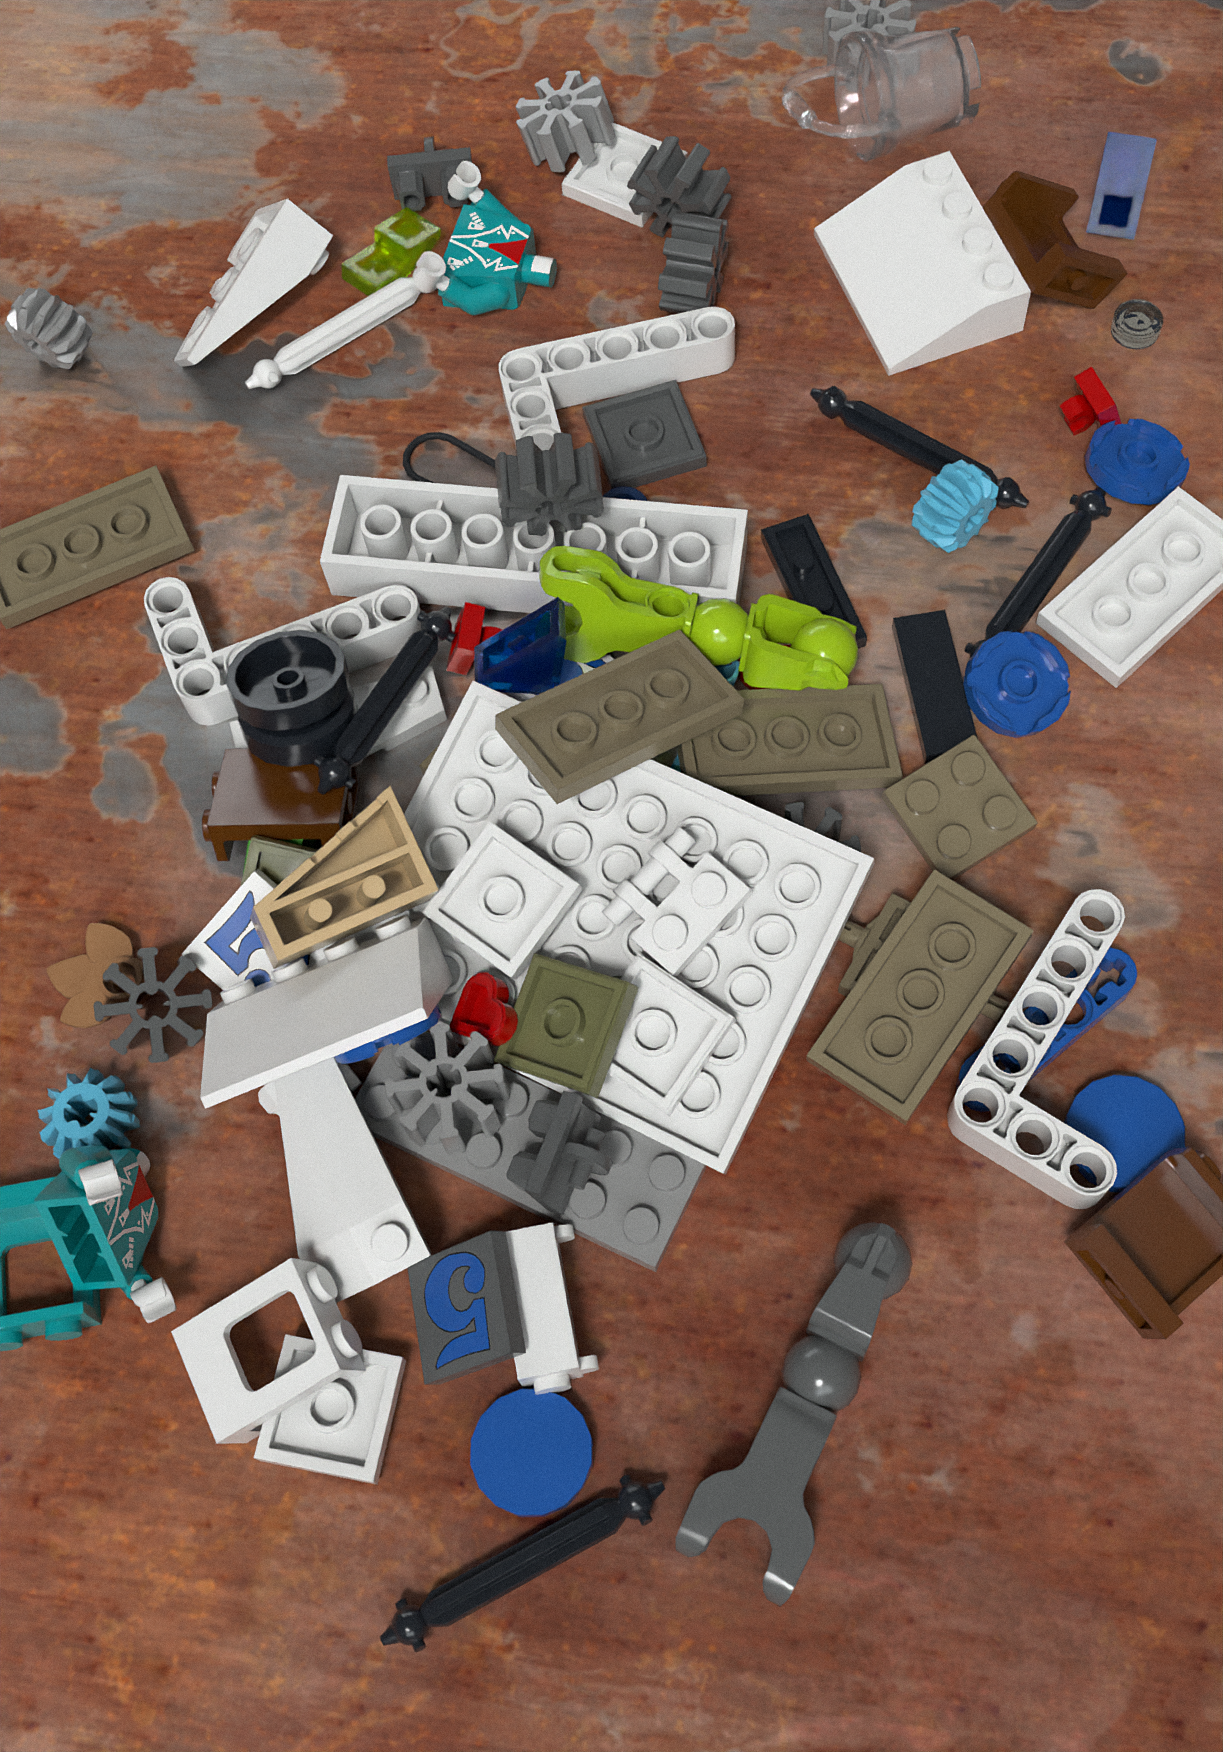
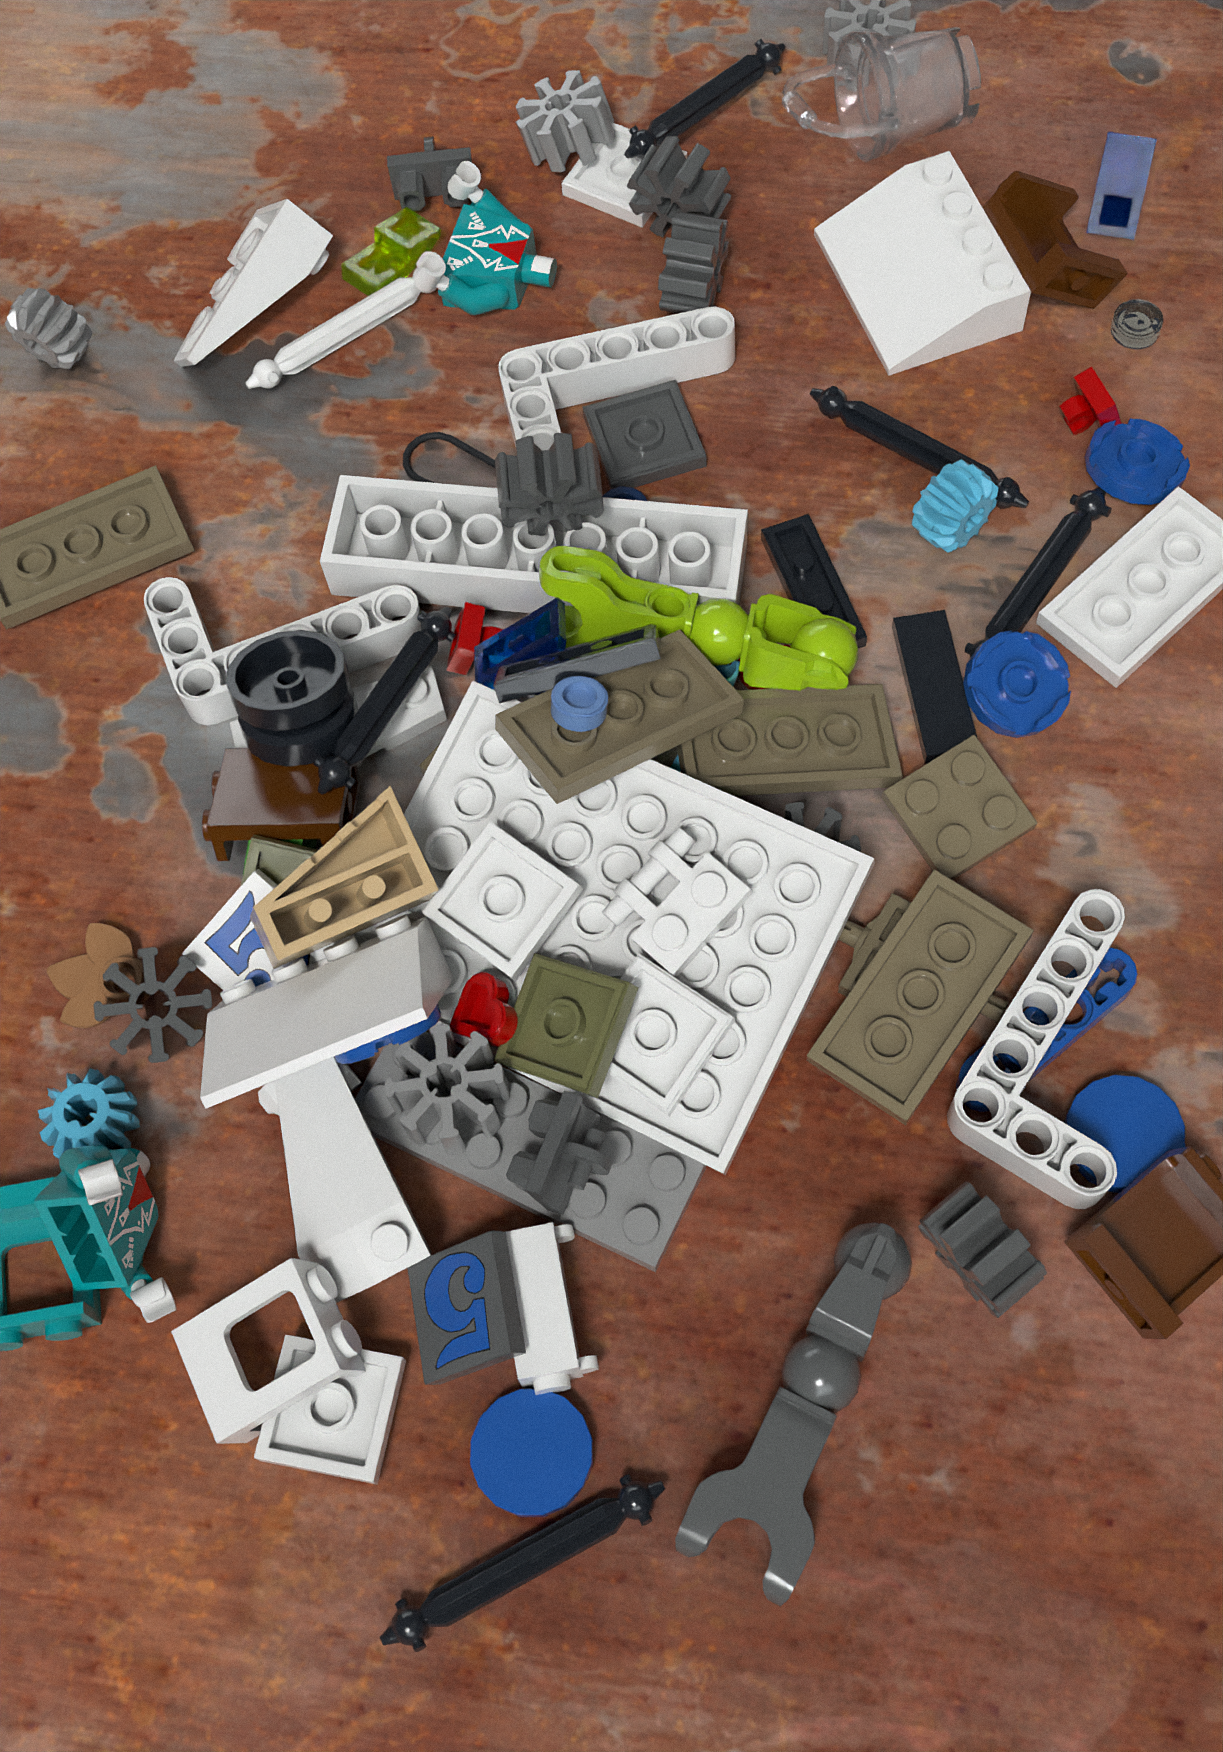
none -> tile [493,624,662,704]
none -> medium blue tile [551,676,608,732]
none -> black wheel [624,38,786,159]
none -> dark grey gear [918,1181,1047,1318]

